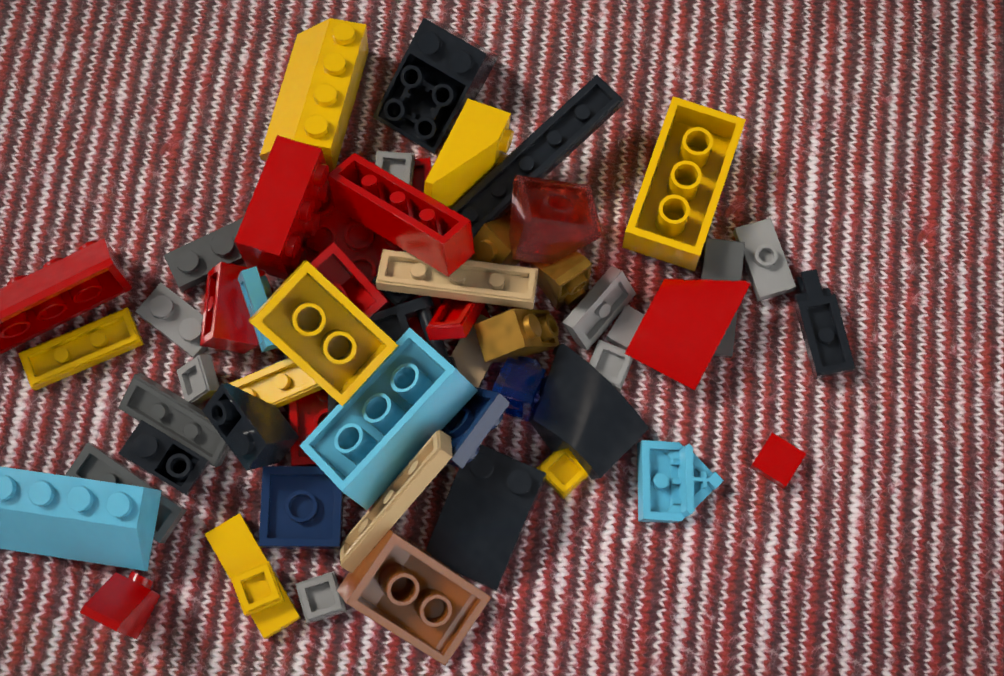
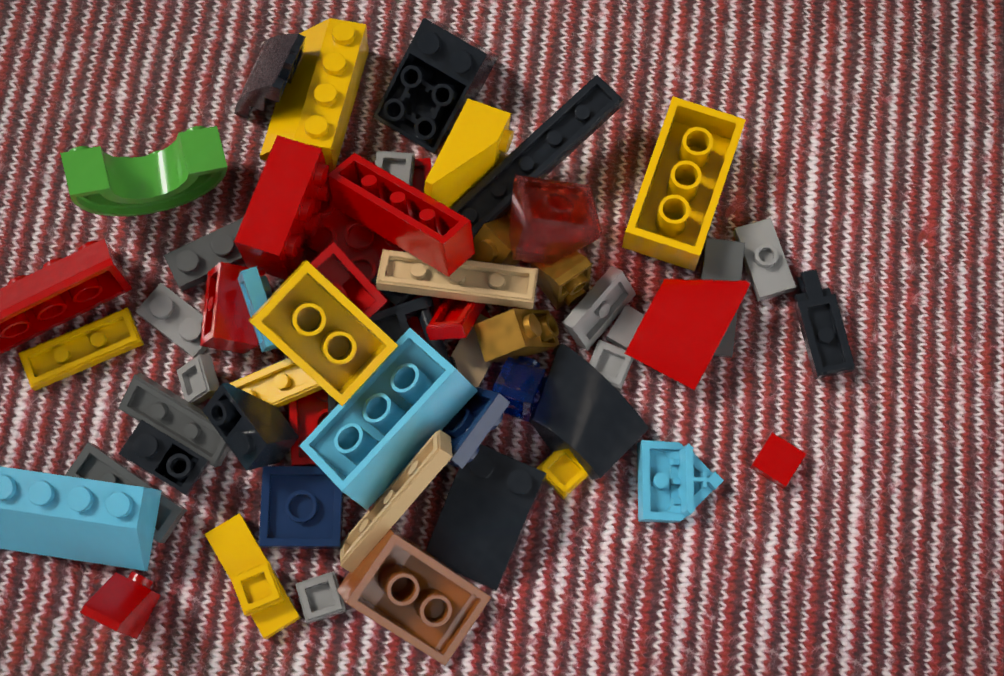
none -> bright green brick [60,126,228,217]
none -> black slope [234,34,306,119]

